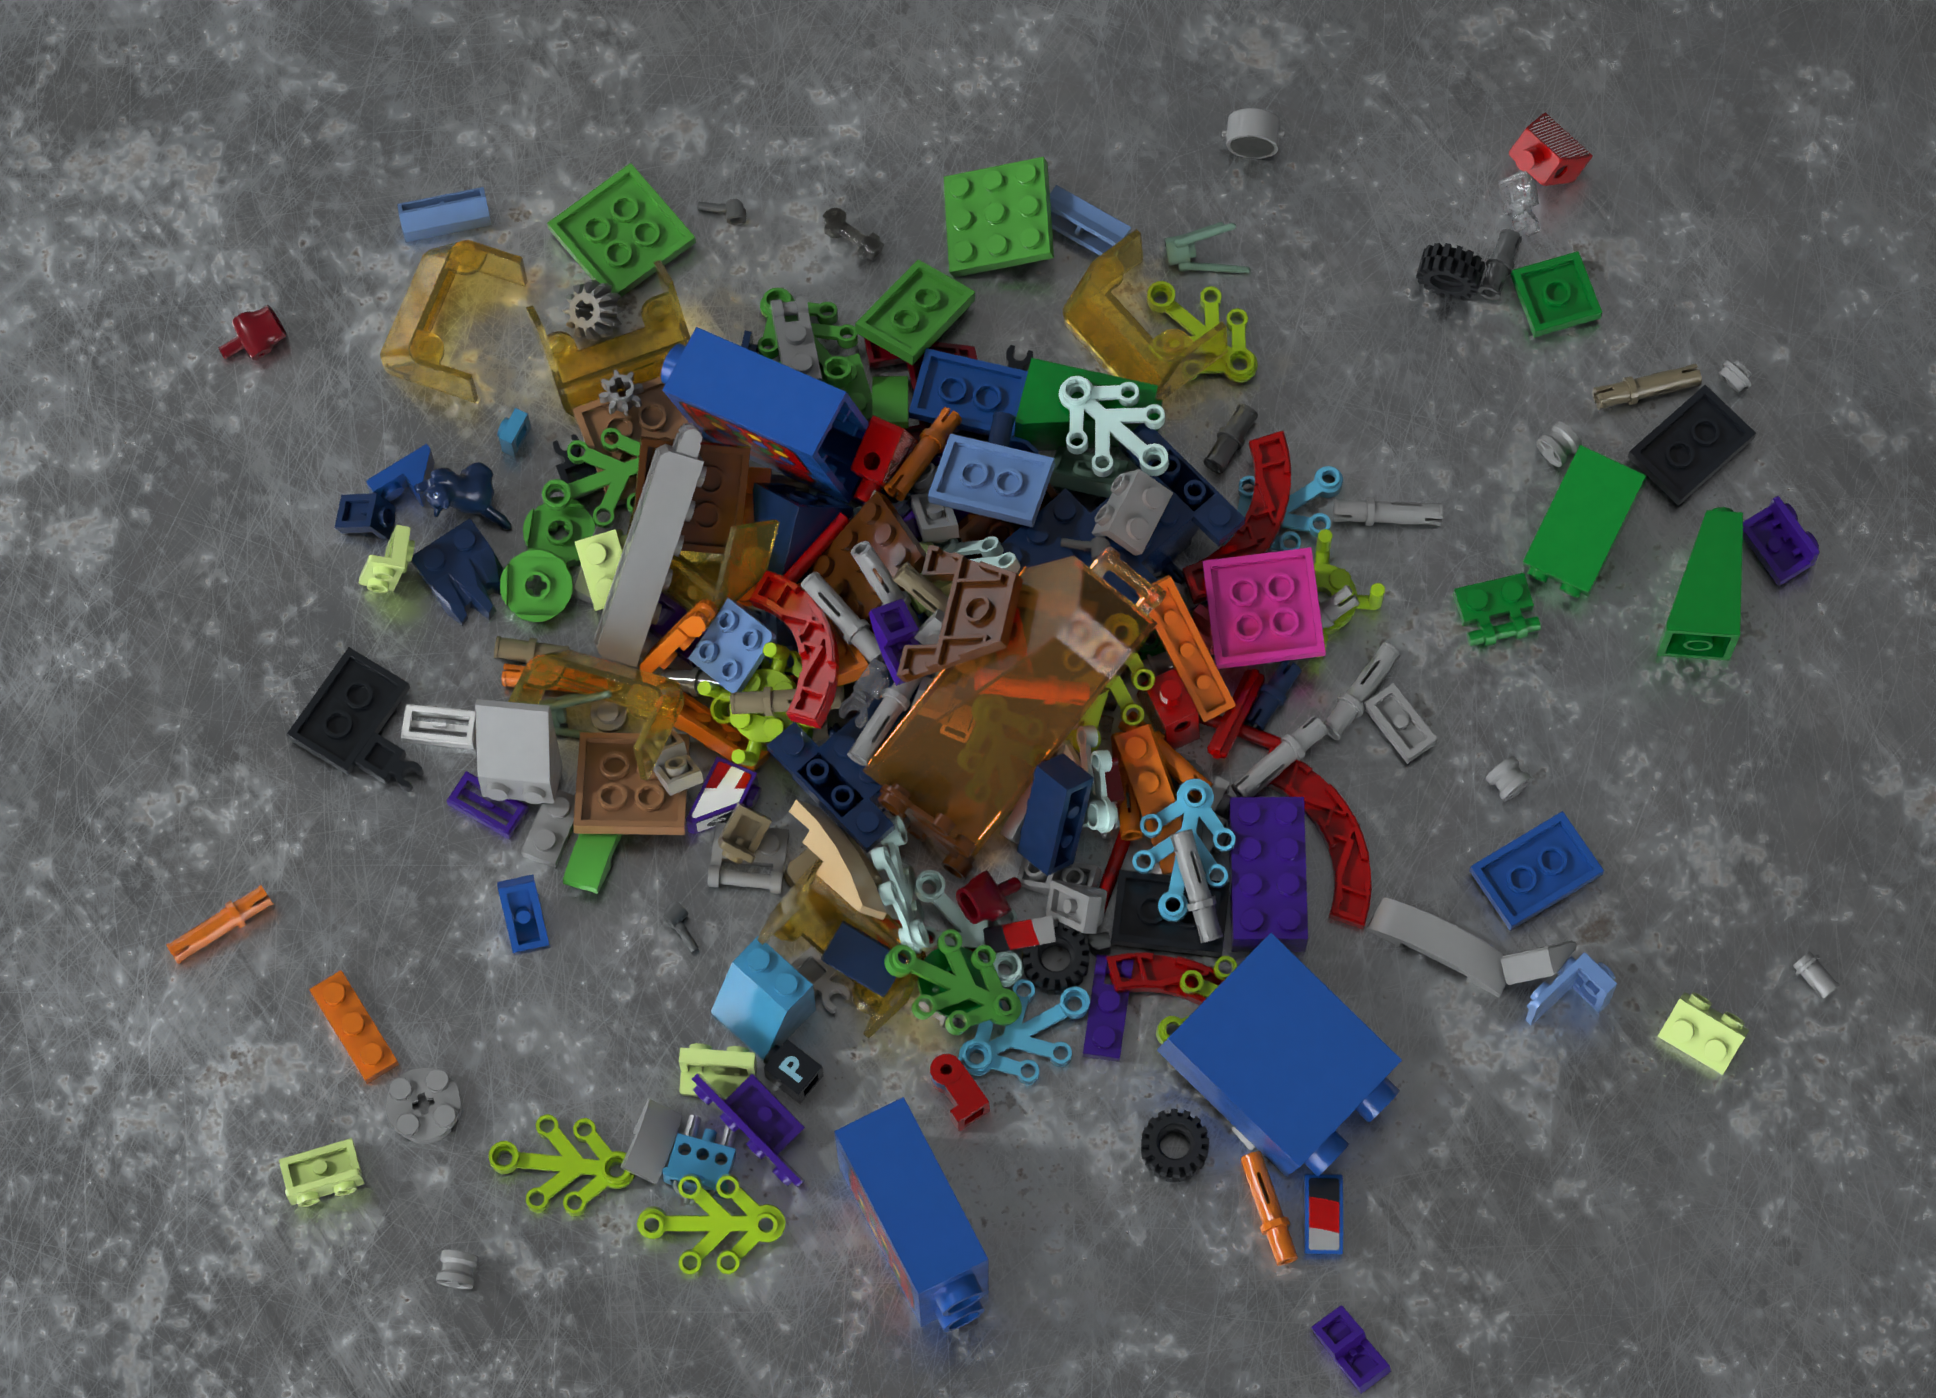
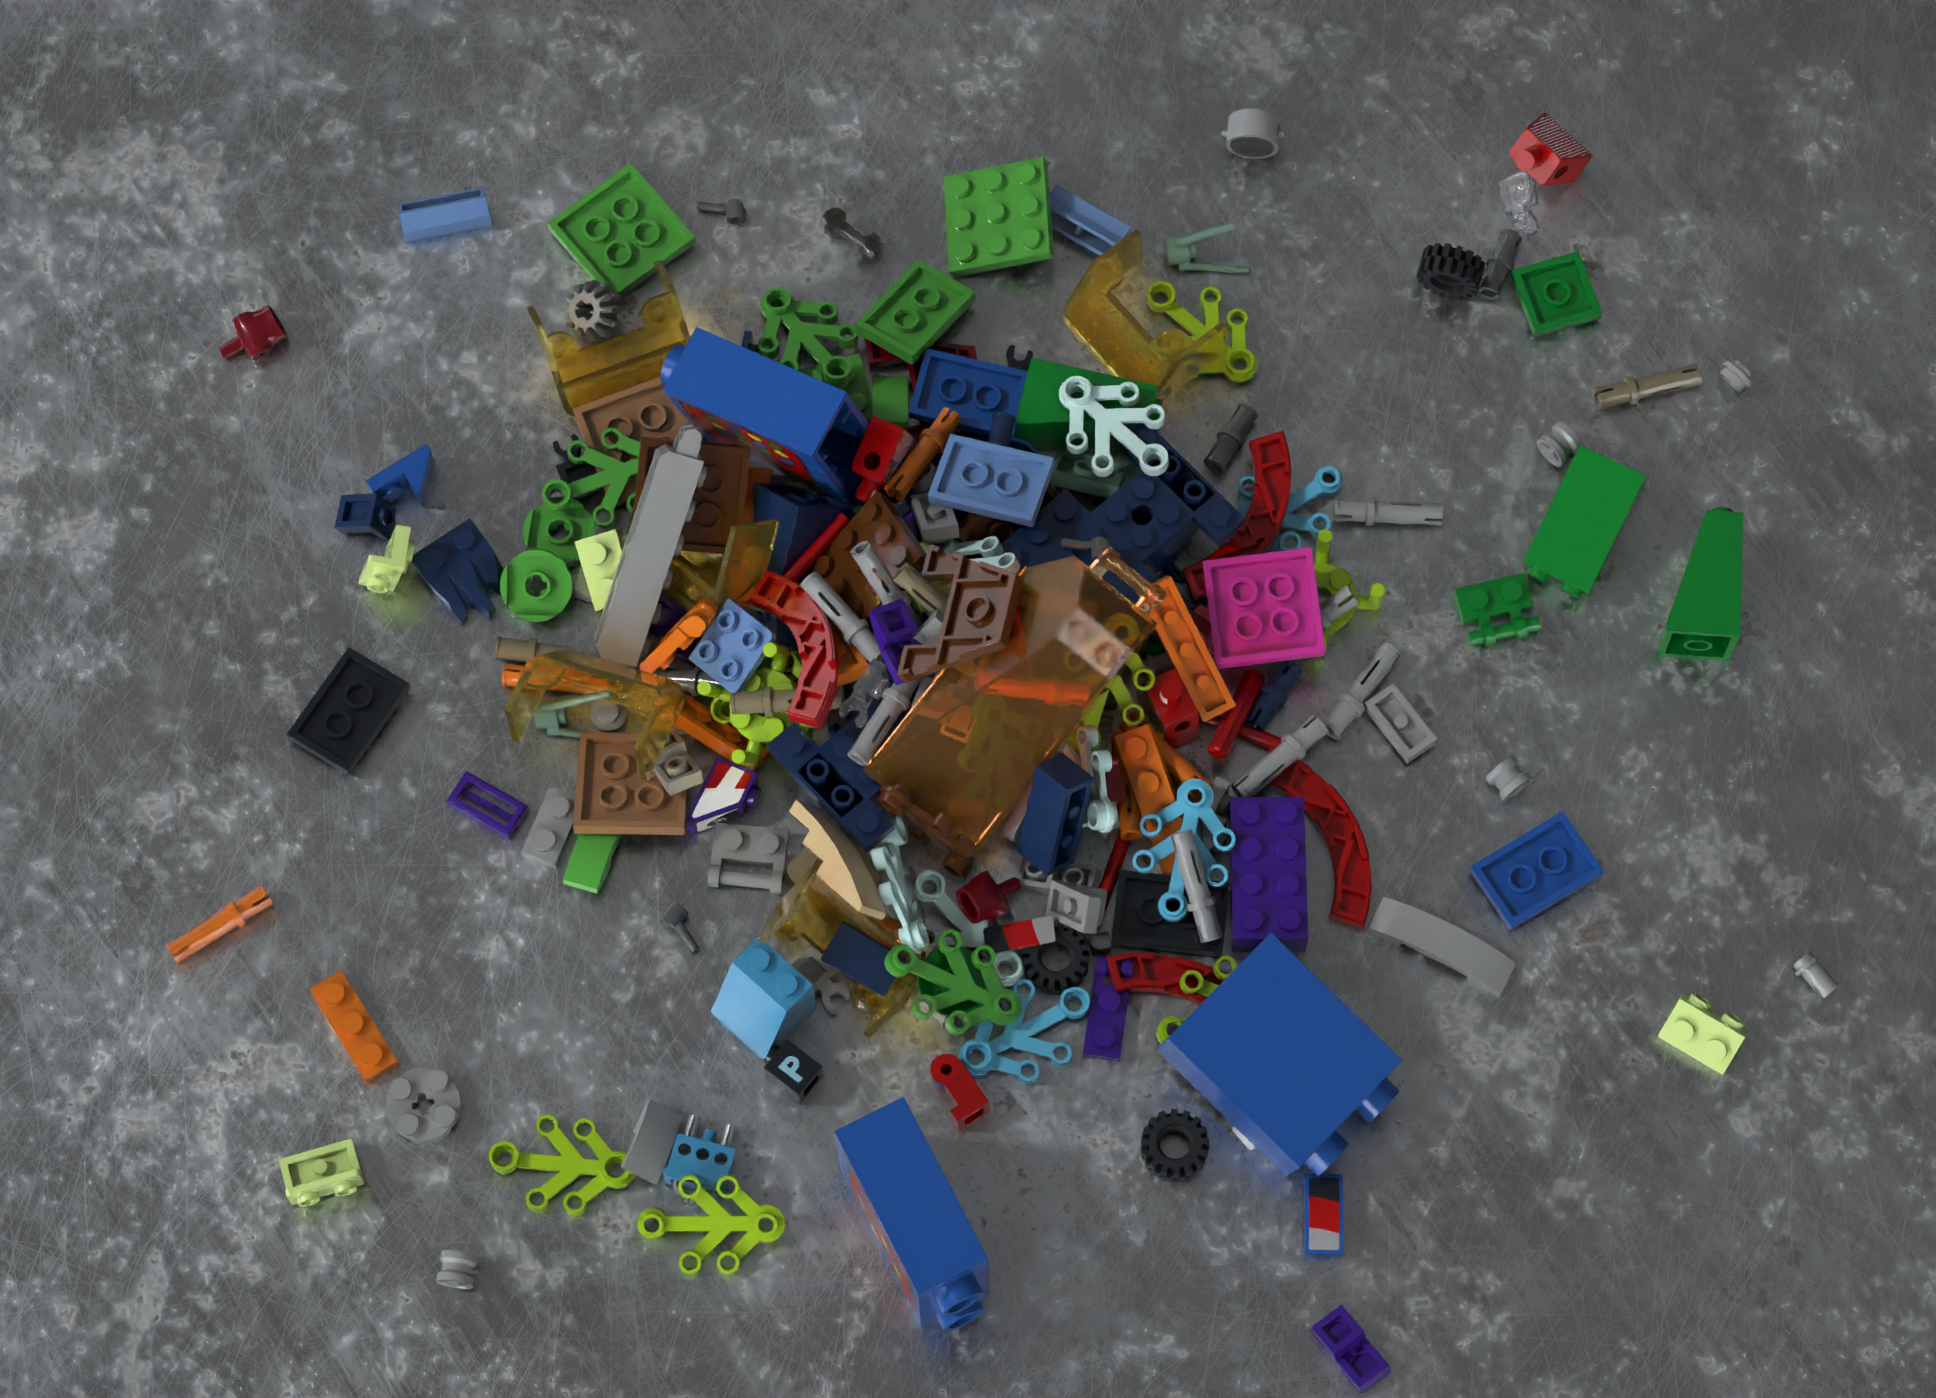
black plate [354,732,424,792] -> none
clear yellow windscreen [380,240,528,403] -> none
white tile [401,704,476,750] -> none
dark blue animal [414,462,512,530] -> none
light grey slope [475,699,563,804] -> none
dark azure plate [497,408,531,457] -> none
blue slope [497,874,549,953] -> none
light grey gear [599,370,644,417] -> none
yellowish green bracket [679,1043,757,1099] -> none
dark purple bracket [692,1073,805,1187] -> none
dark tan bracket [717,802,772,864] -> none
light grey plate [770,296,822,381] -> none
light grey bracket [1092,469,1173,556] -> none
orange pin [1240,1151,1298,1266] -> none
light grey slope [1500,940,1577,985] -> none
medium blue bracket [1526,952,1617,1025] -> none
black plate [1628,385,1756,506] -> none
dark purple bracket [1743,496,1820,586] -> none

